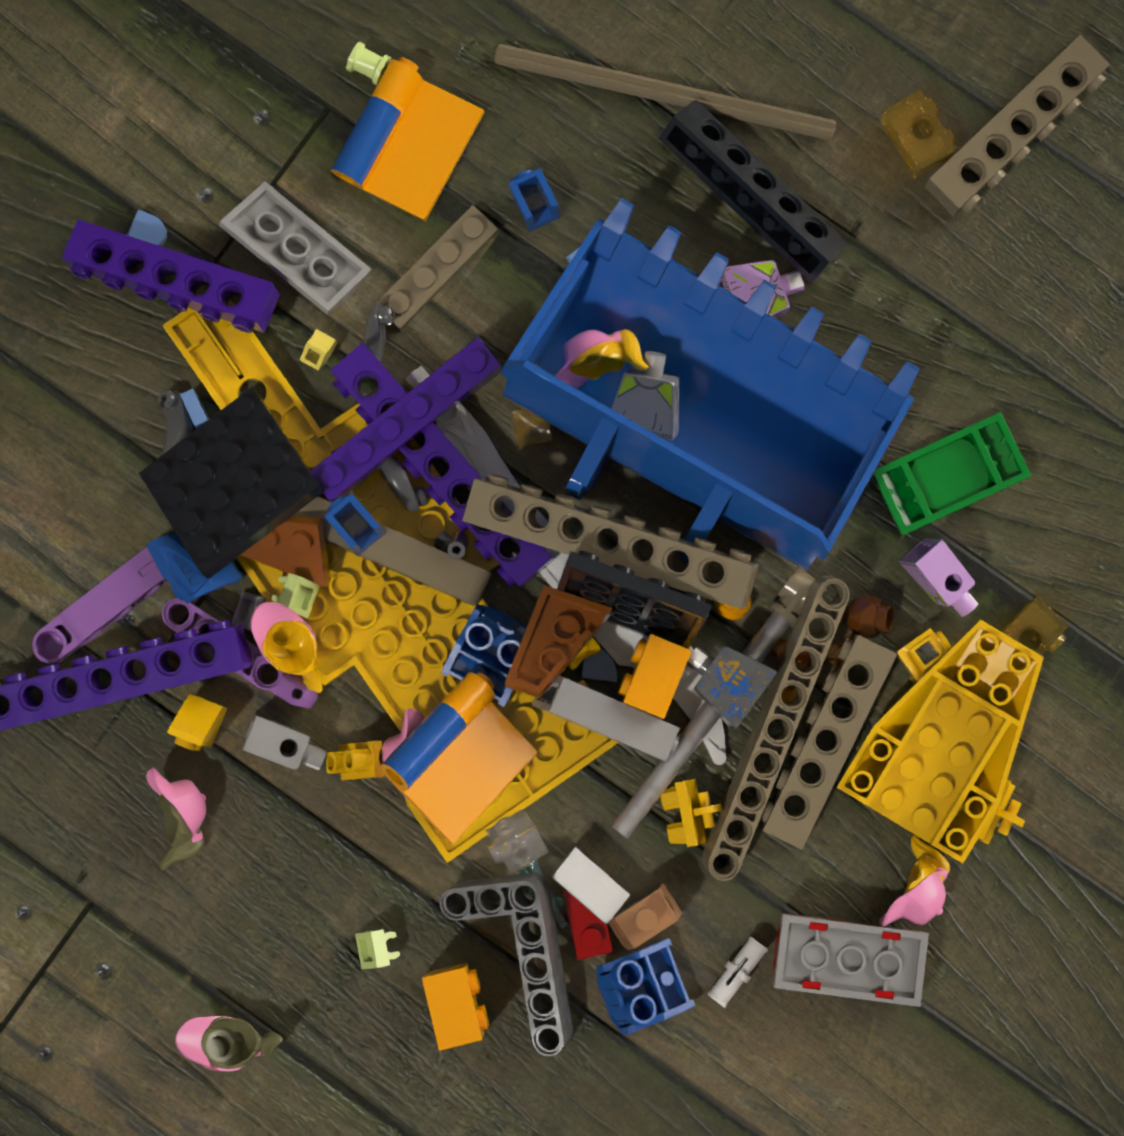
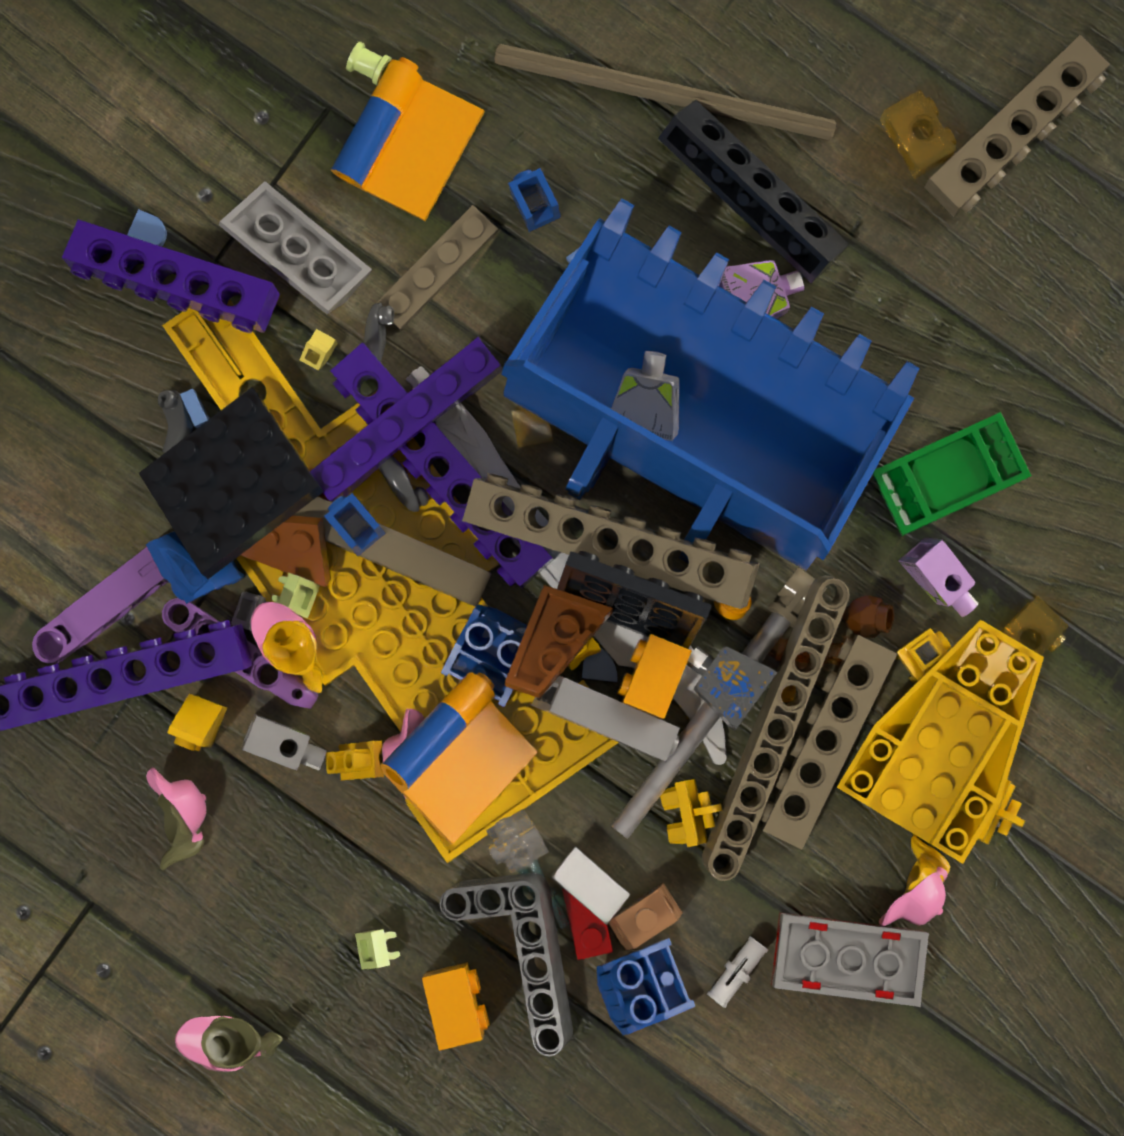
dark grey arm [434,531,469,559] -> none
yellow hair [553,329,648,389] -> none

